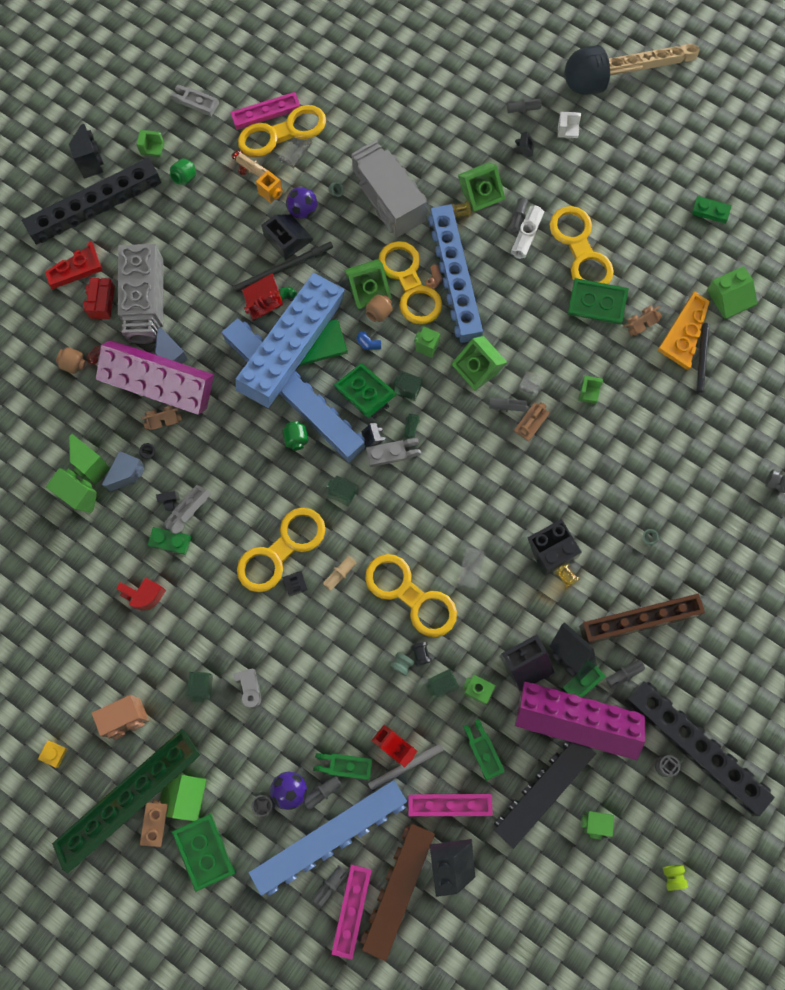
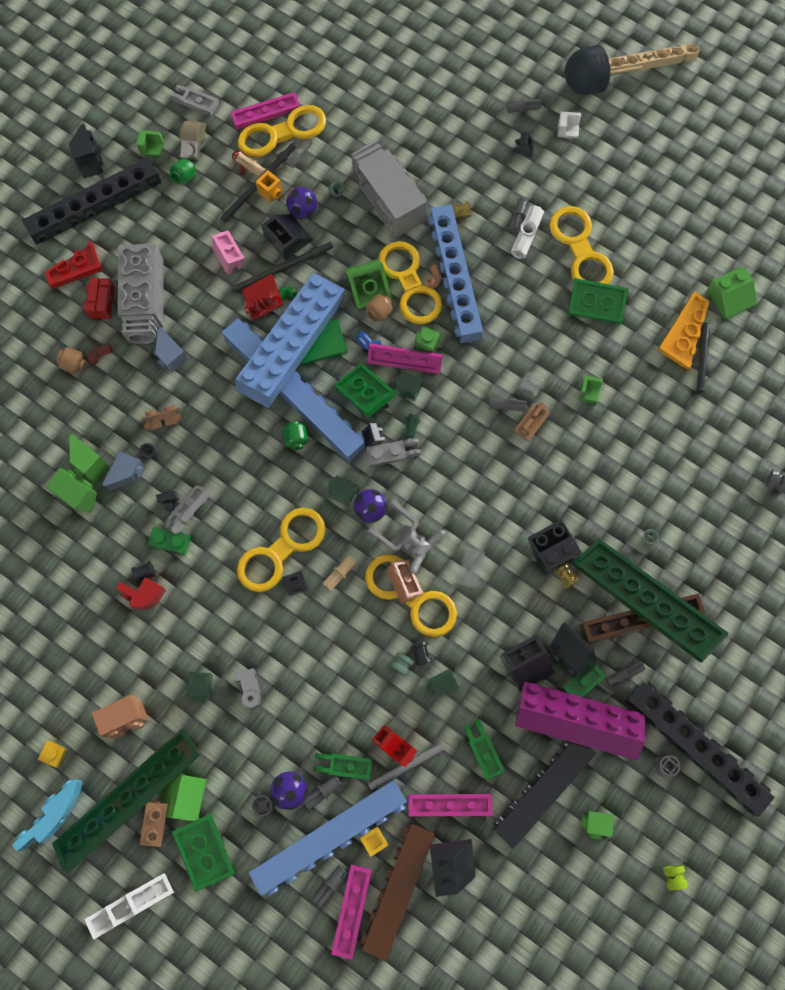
brick [96,340,214,415] -> none
bright green slope [451,336,508,391] -> none
bright green slope [458,162,505,212] -> none
bright green brick [463,675,496,706] -> none
medium nougat hinge [623,305,662,336] -> none
green plate [691,196,732,224] -> none
none -> medium azure slope [12,779,83,852]
none -> white slope [84,873,174,940]
none -> black bush [131,561,156,583]
none -> dark tan brick [179,120,206,160]
none -> bright pink hinge [212,230,244,275]
none -> black bar [220,143,297,223]
none -> dark purple piece [353,489,387,523]
none -> yellow plate [360,826,389,857]
none -> dark pink plate [367,343,443,374]
none -> light grey piece [367,499,445,574]
none -> nougat slope [387,560,423,604]
none -> dark green plate [573,539,728,663]

